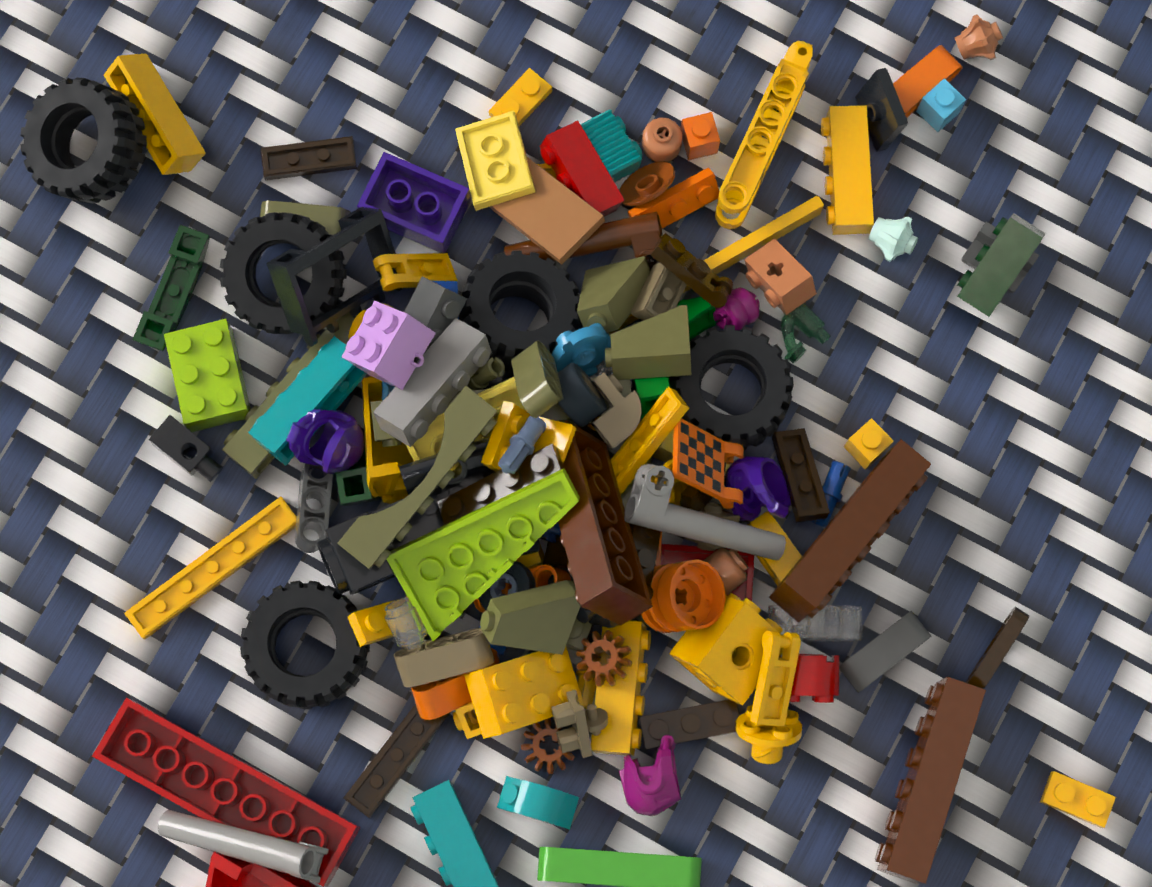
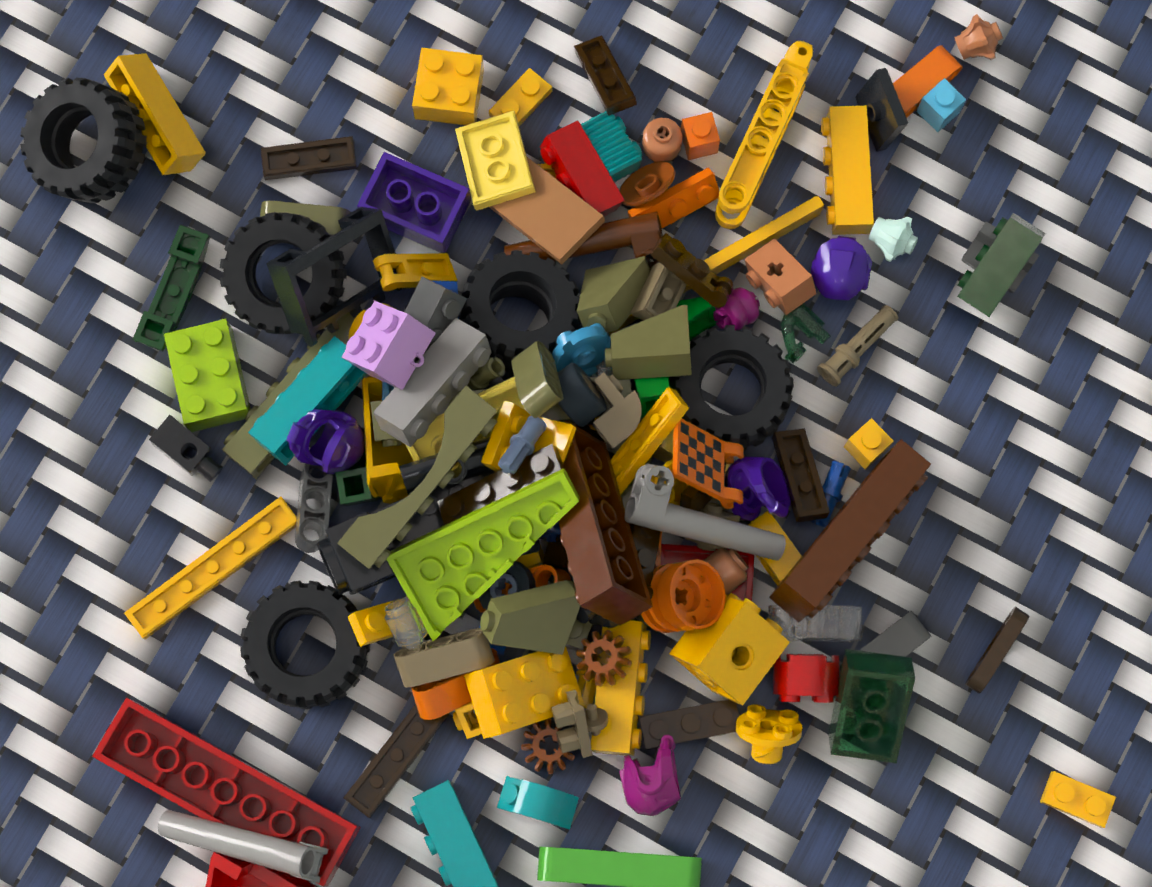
yellow plate [750,631,801,727] -> none
reddish brown brick [875,677,986,884] -> none
none -> yellow brick [412,48,484,125]
none -> dark brown tile [574,35,637,116]
none -> dark purple helmet [811,236,872,300]
none -> dark tan pin [817,305,899,387]
none -> clear green brick [828,649,915,763]

